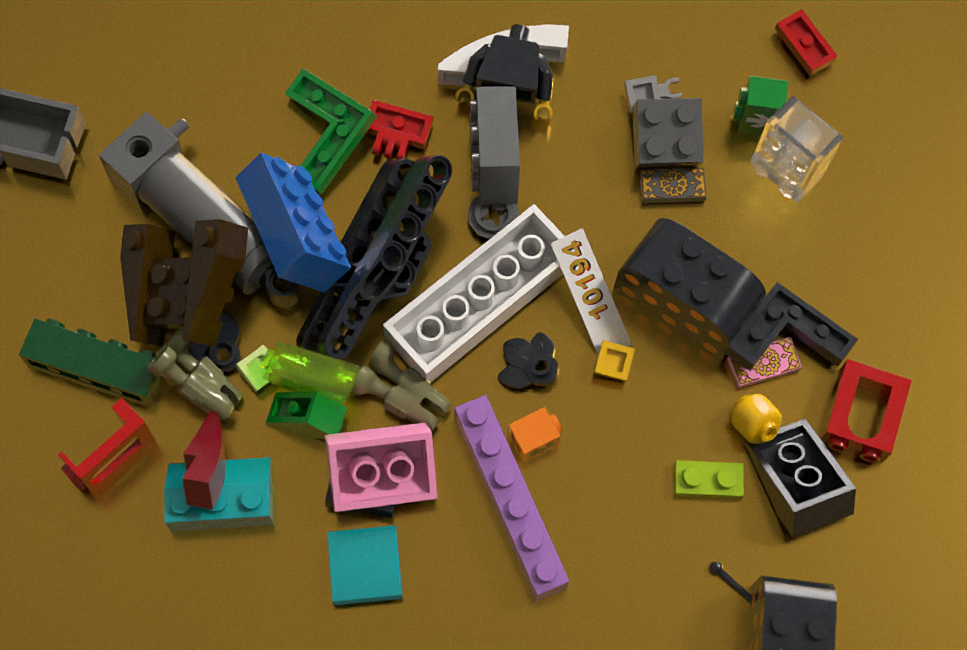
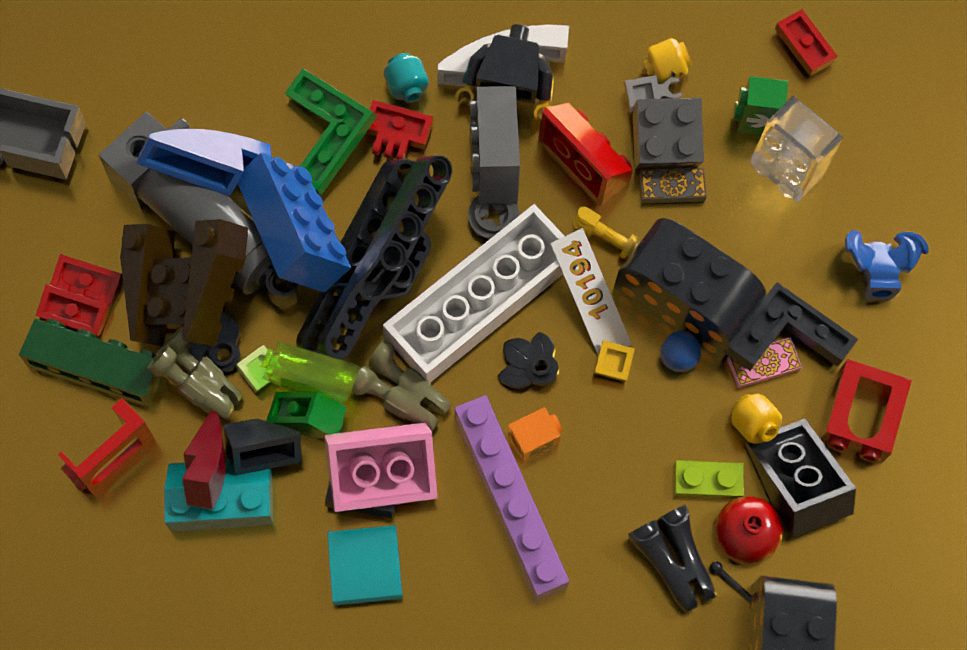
none -> red slope [35,254,123,336]
none -> blue slope [136,129,272,196]
none -> black slope [224,418,302,476]
none -> teal head [383,53,429,103]
none -> red slope [538,103,633,206]
none -> yellow hinge [573,207,640,260]
none -> black piece [628,504,717,613]
none -> yellow head [643,38,692,84]
none -> blue piece [660,331,701,372]
none -> red cylinder [713,496,783,566]
none -> blue animal [844,230,929,300]

